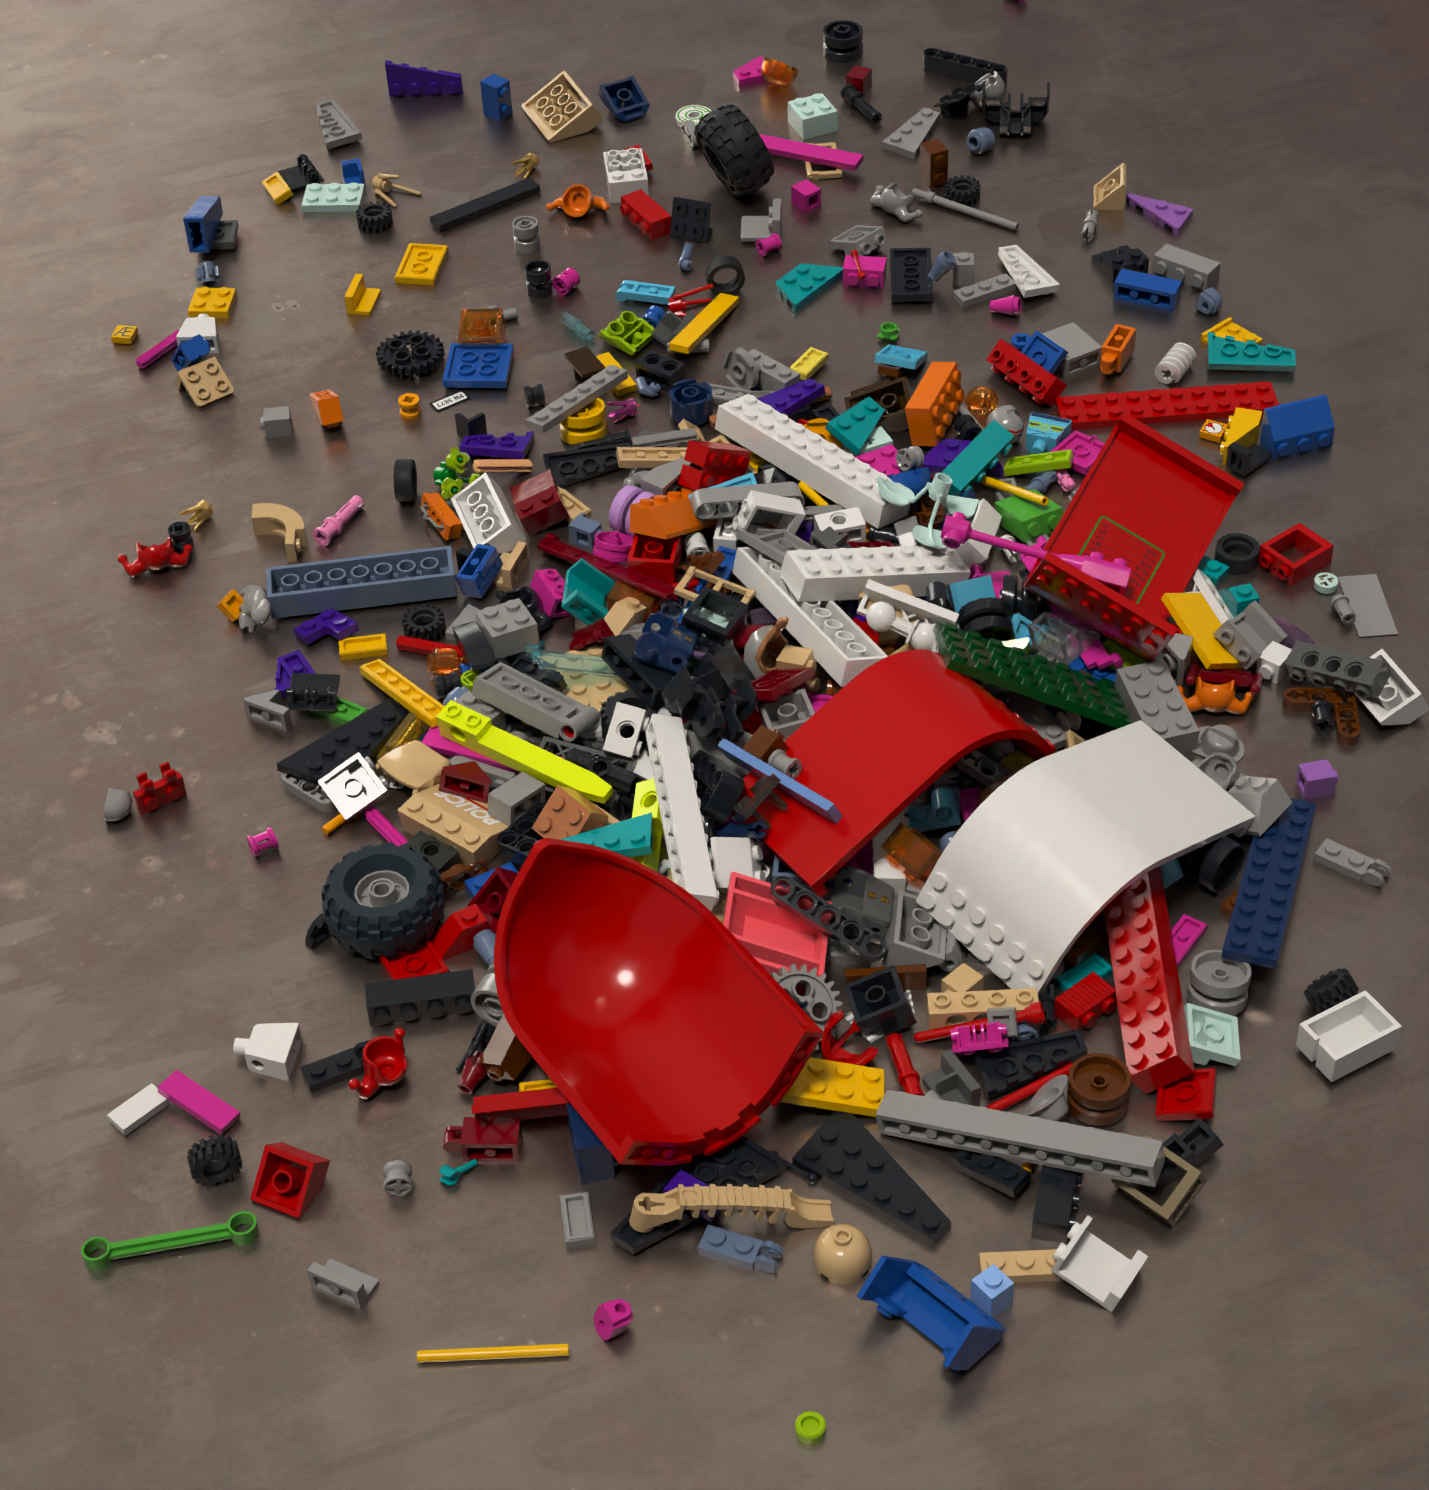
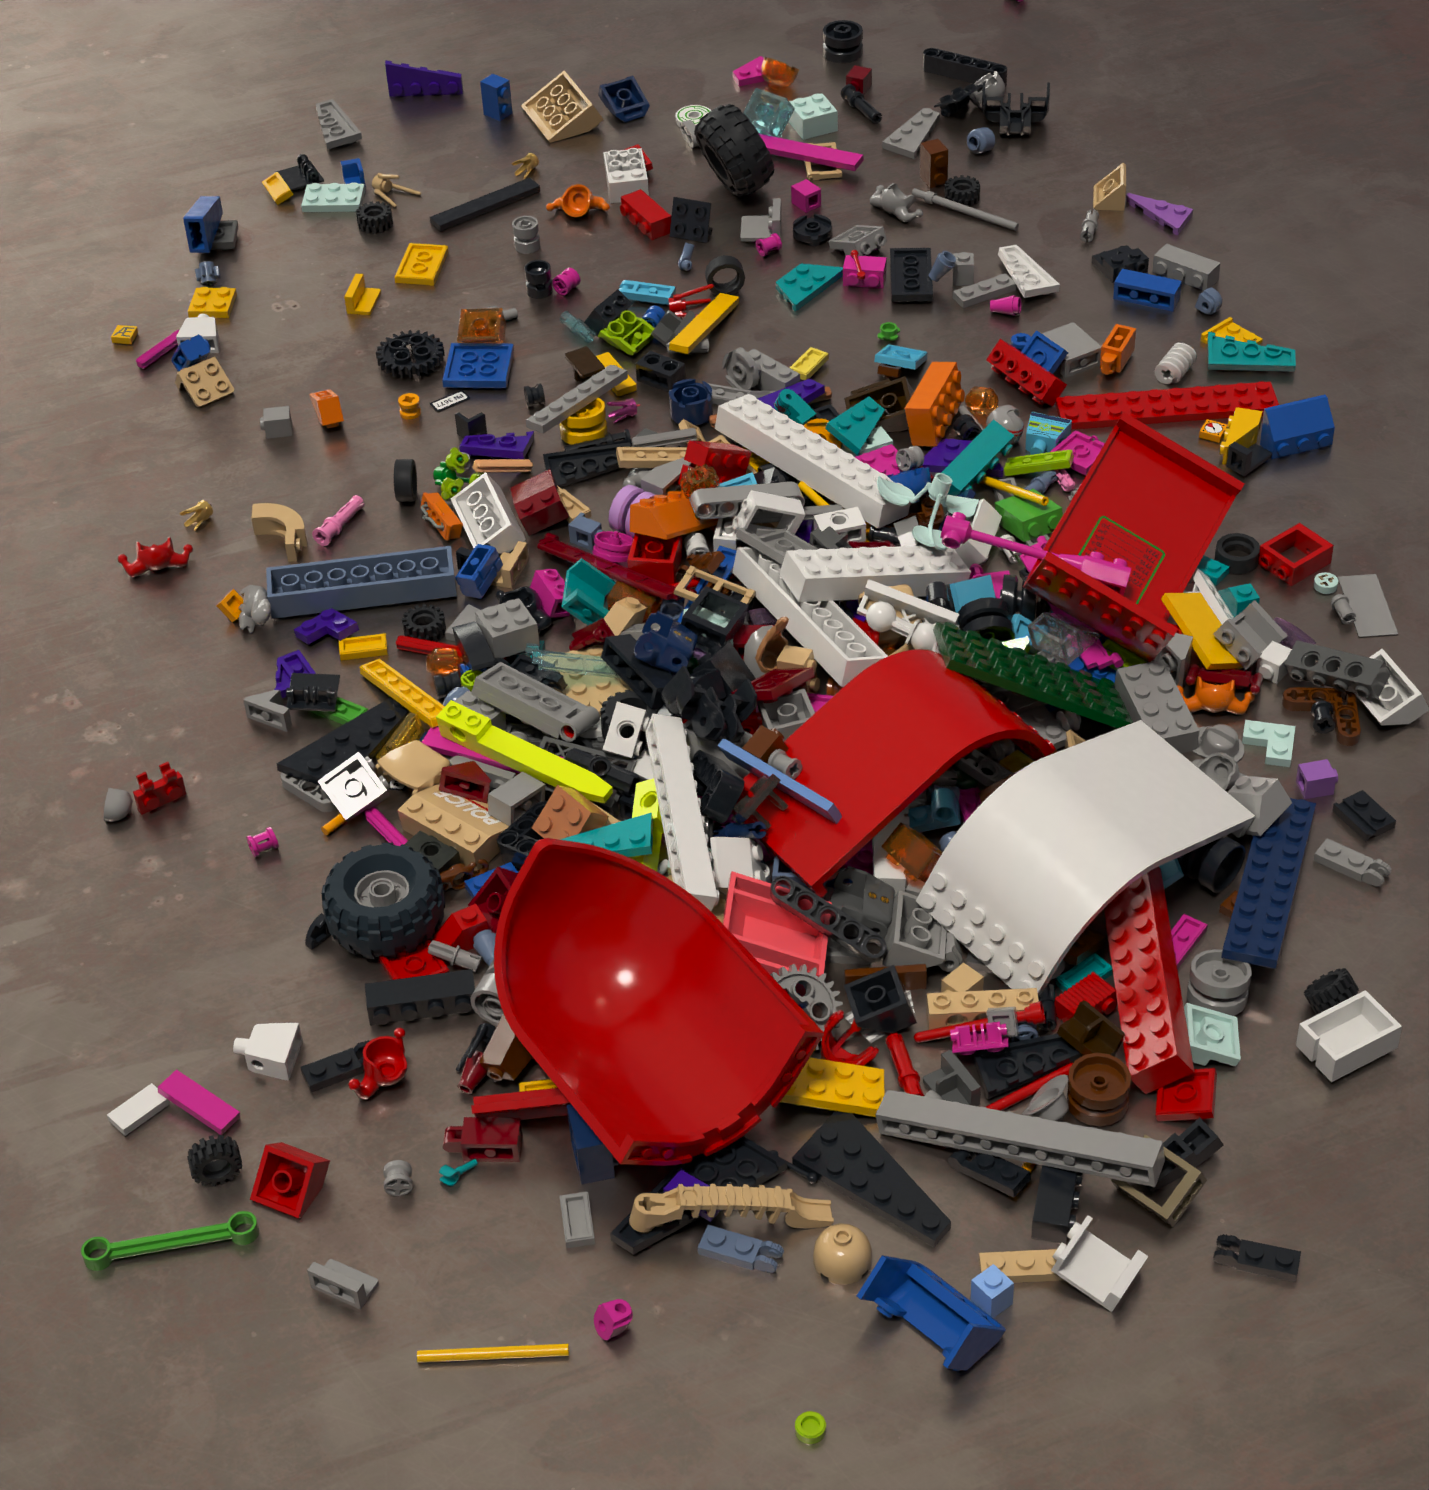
black wheel [168,521,194,553] -> none
sand blue arm [635,376,661,398] -> none
none -> light grey axle [428,940,482,972]
none -> black brick [584,289,633,336]
none -> clear orange gear [680,464,720,499]
none -> clear light blue brick [743,88,795,138]
none -> teal leg [774,389,817,425]
none -> black plate [793,214,833,246]
none -> dark brown panel [1057,1000,1125,1057]
none -> black hinge [1213,1234,1301,1282]
none -> light aqua plate [1242,720,1295,767]
none -> black plate [1332,790,1396,842]

